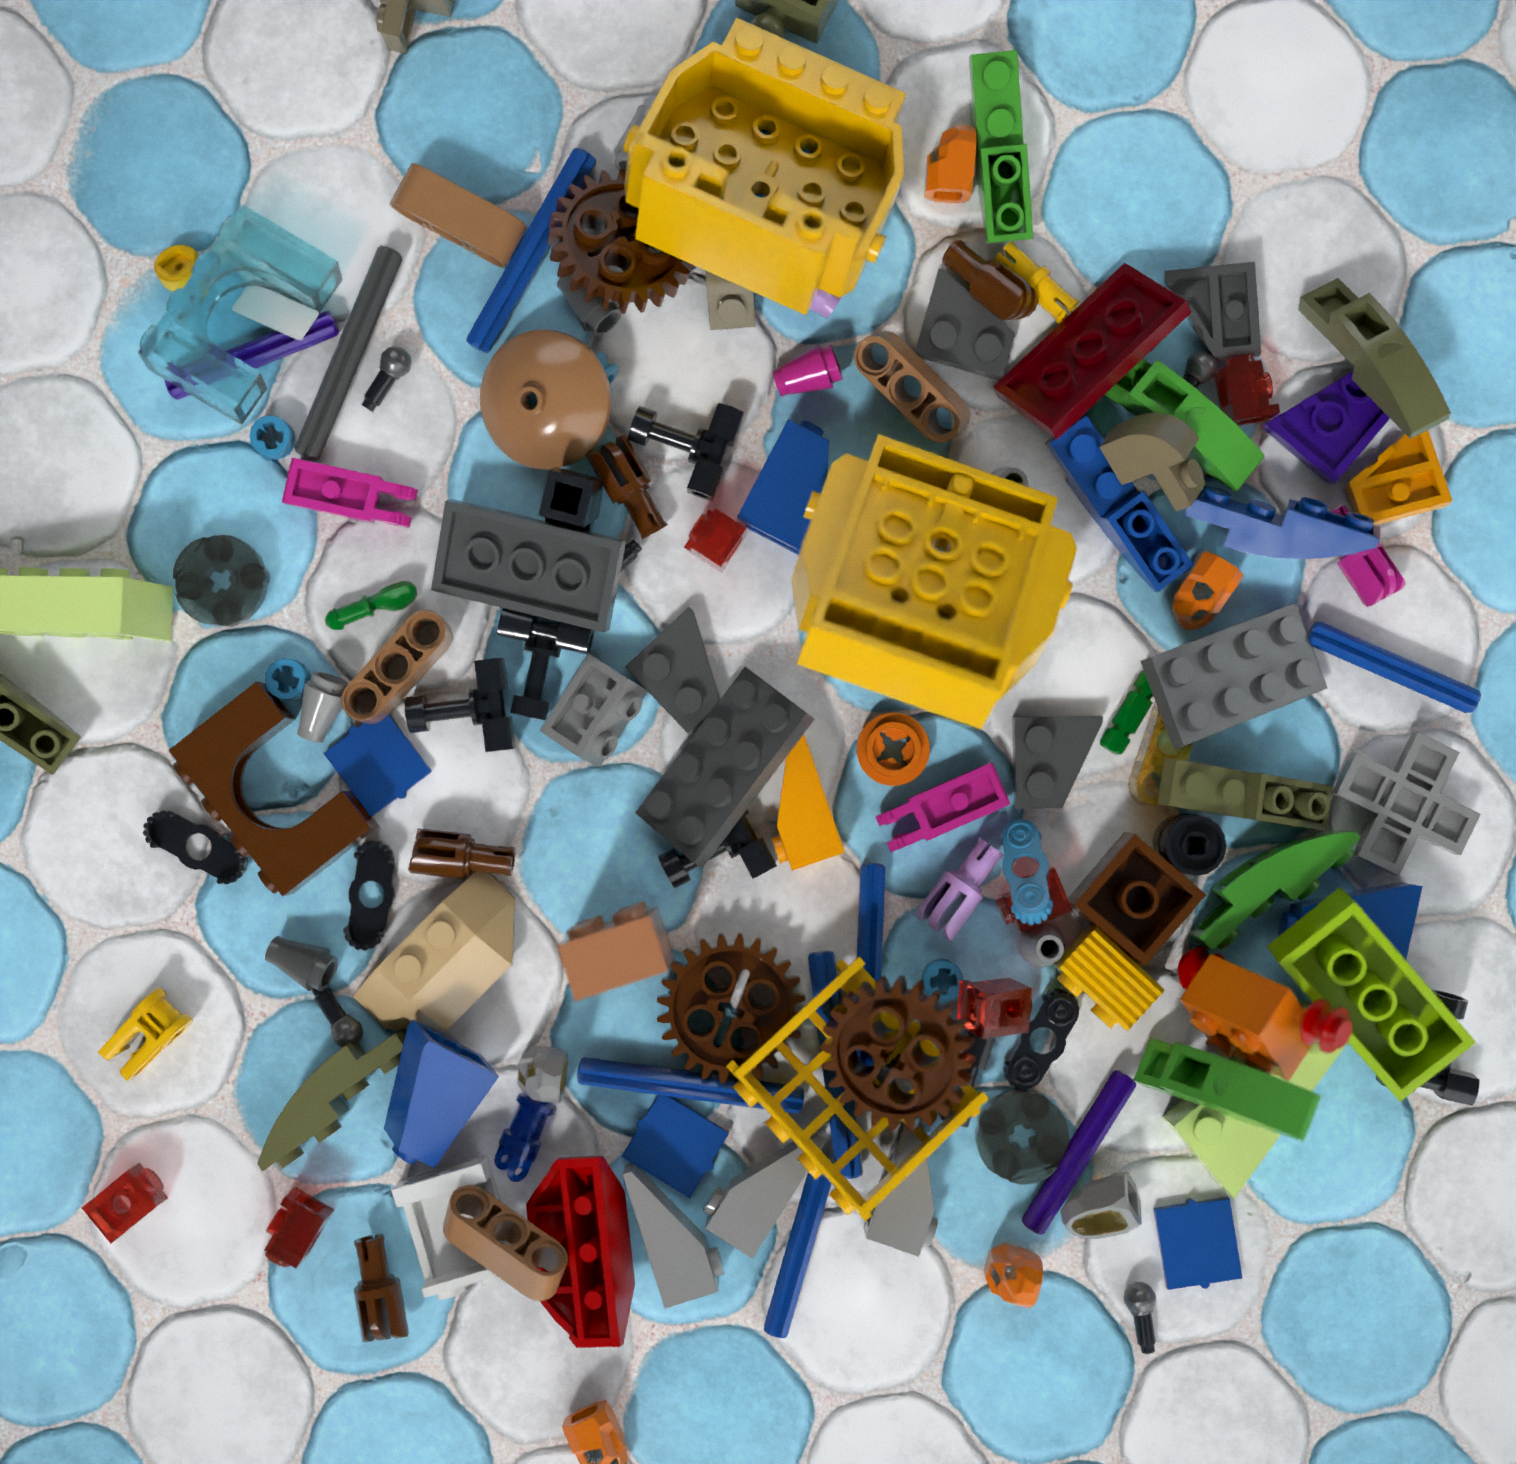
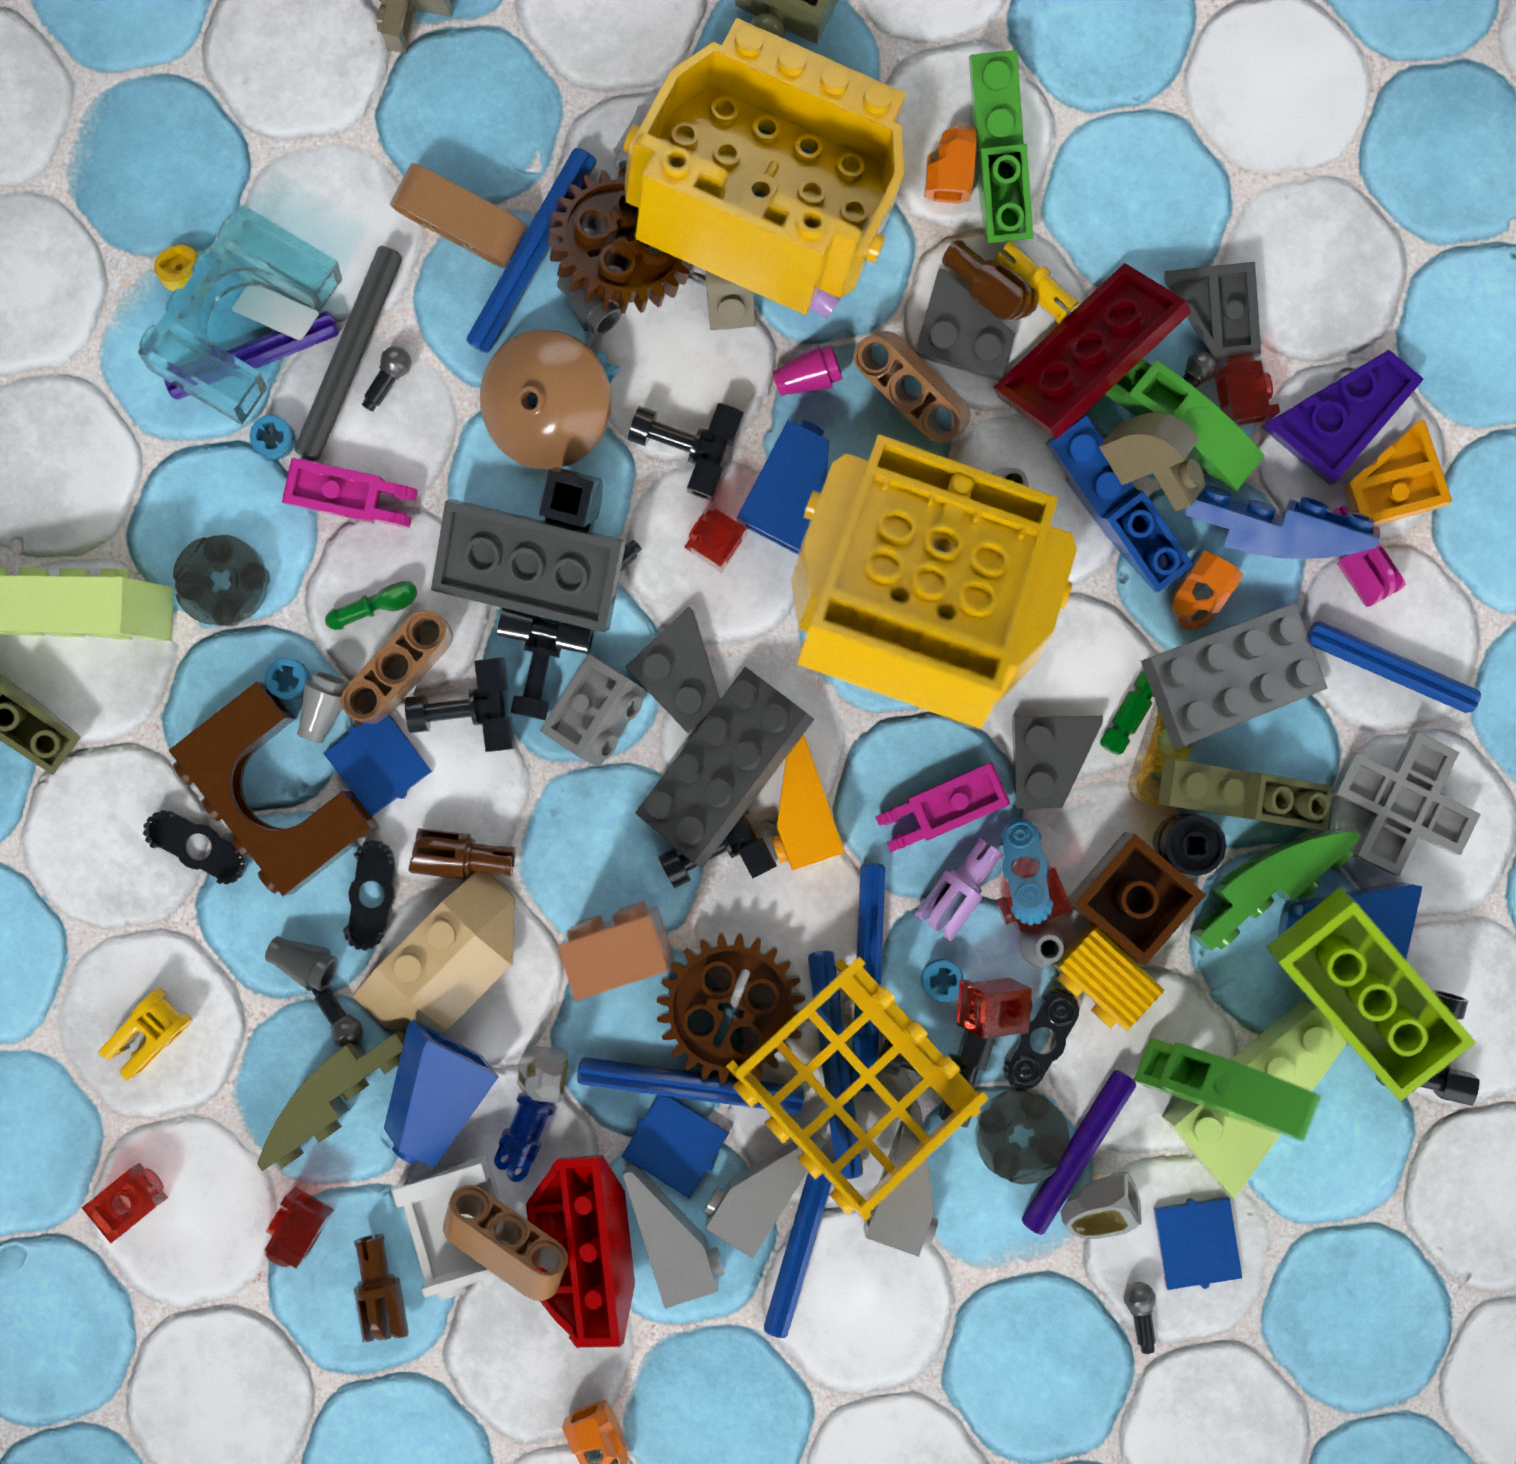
reddish brown arm [586,434,668,540] -> none
reddish brown gear [820,975,976,1131] -> none
orange gear [856,713,930,786] -> none
orange rock [983,1242,1043,1308] -> none
orange brick [1177,946,1352,1081] -> none
olive slope [1298,278,1451,439] -> none

